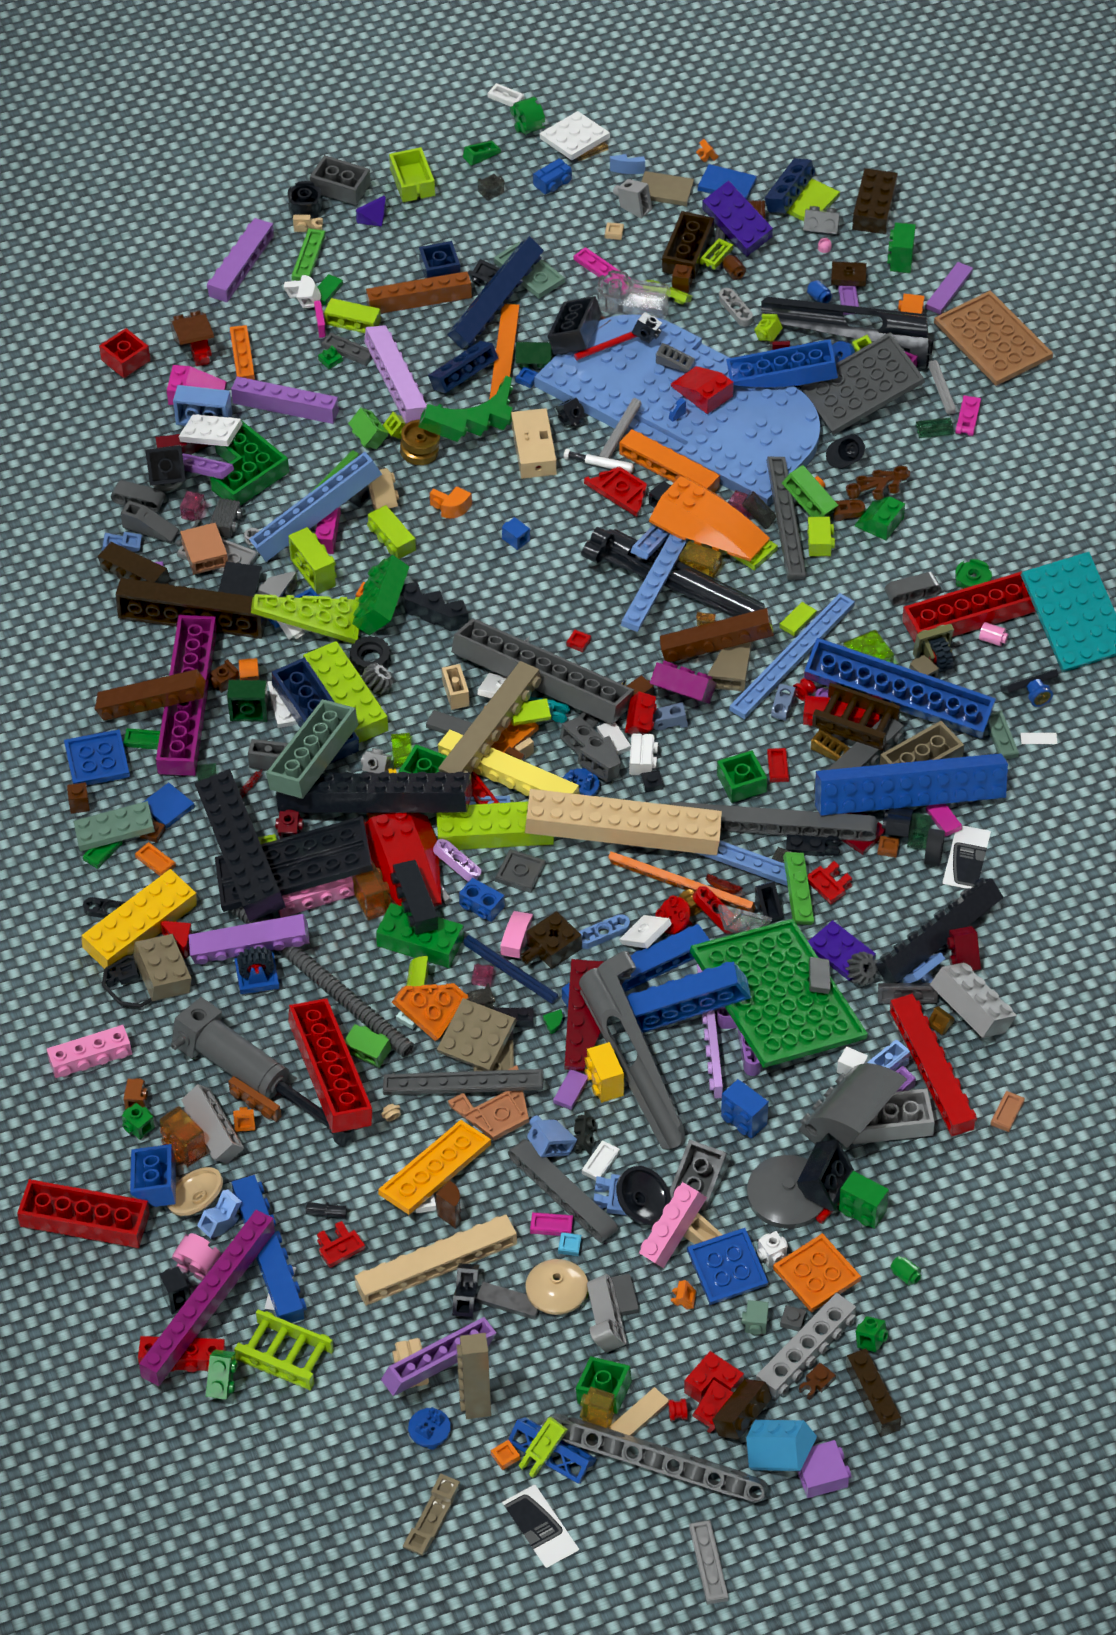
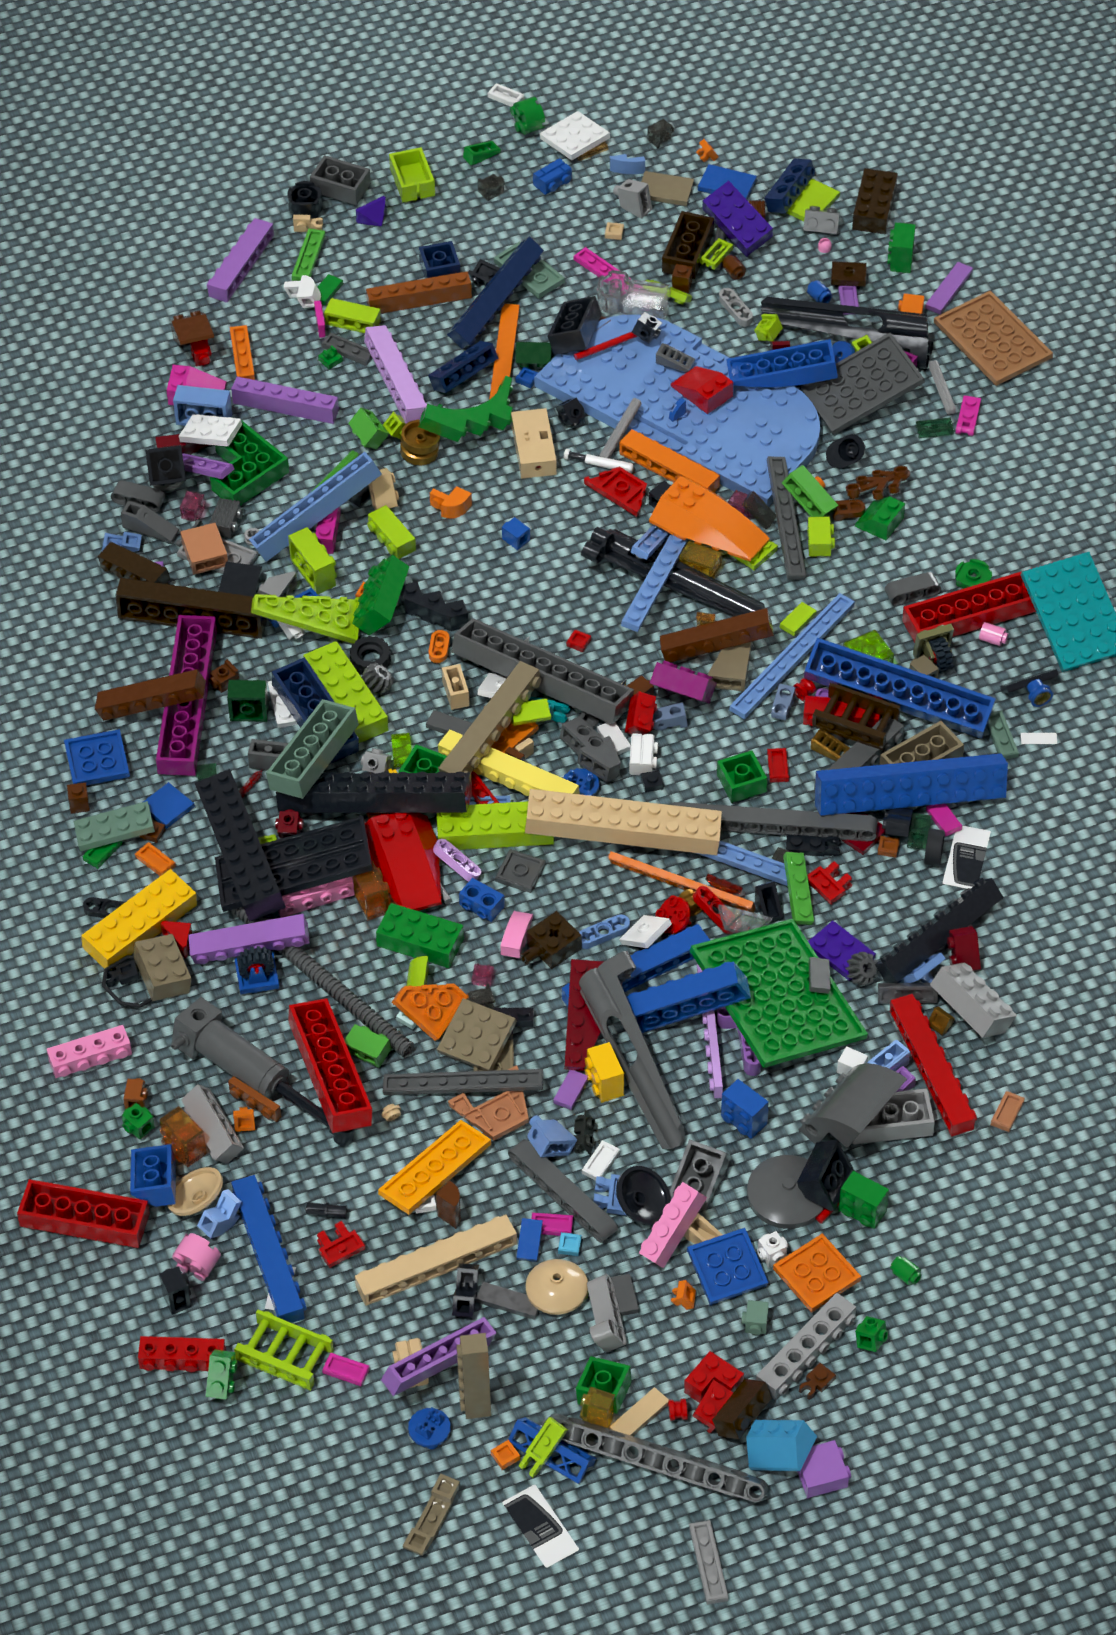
red brick [99,328,150,378] -> none
green tile [123,728,160,750] -> none
magenta brick [139,1210,275,1386] -> none
orange brick [239,658,259,680] -> none
black brick [390,860,438,935] -> none
dark blue axle [464,935,558,1004] -> none
green tile [543,1009,563,1034] -> none
dark grey plate [780,1305,806,1332] -> none
dark brown brick [846,1349,901,1437] -> none
none -> dark pink tile [322,1353,370,1387]
none -> orange plate [429,630,450,663]
none -> blue tile [516,1218,543,1262]
none -> clear smoke brick [647,119,674,148]

